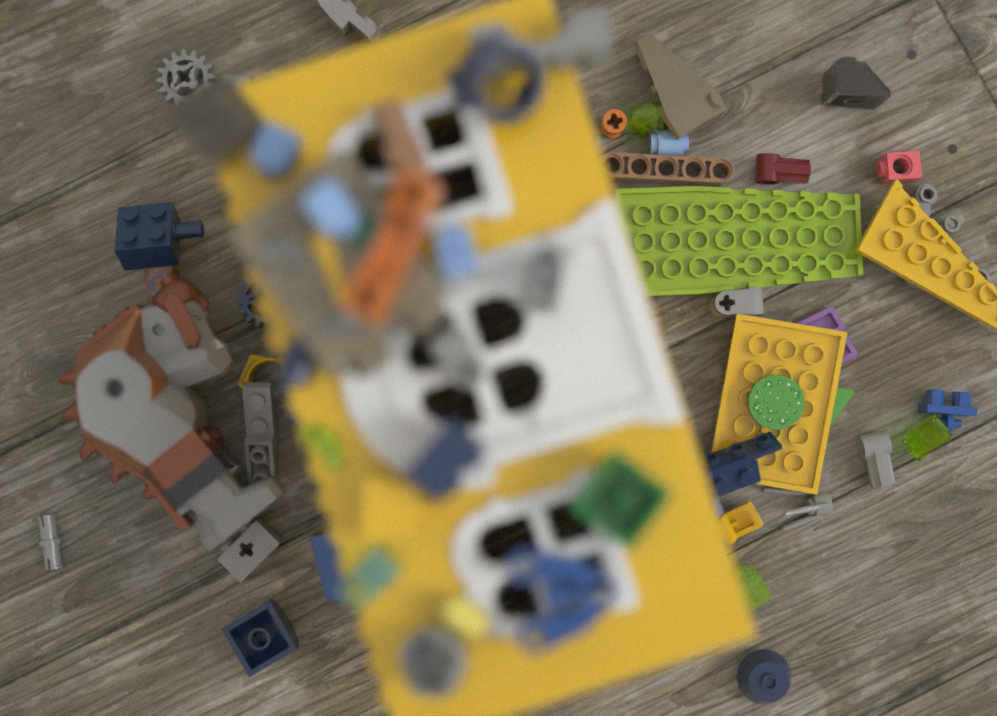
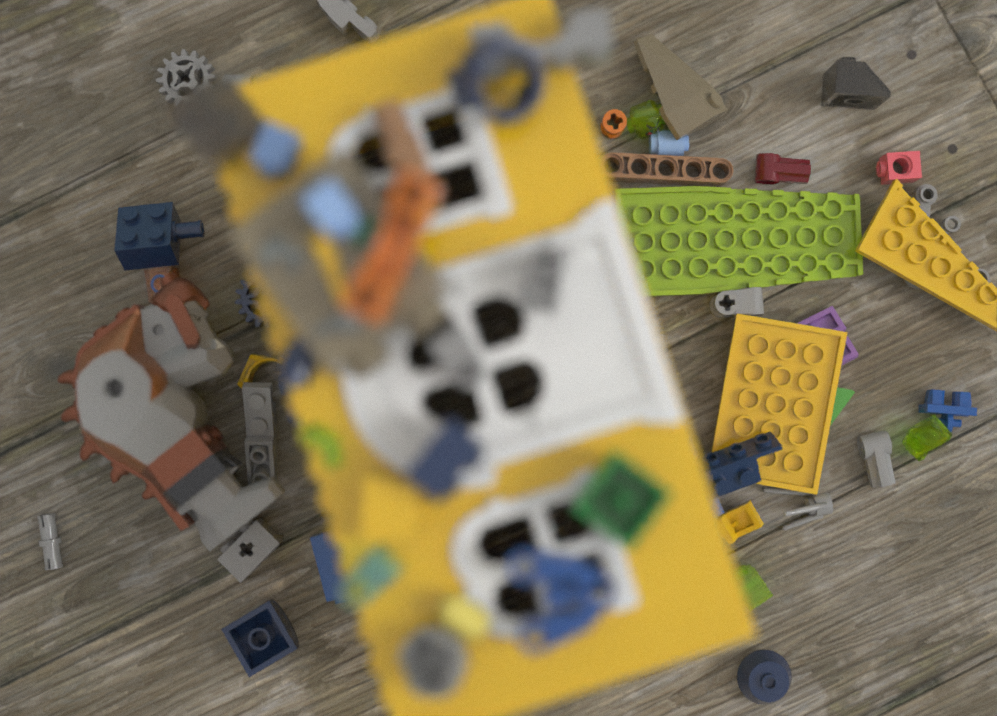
light blue brick [435,224,479,281] -> none
bright green tile [748,374,805,430] -> none

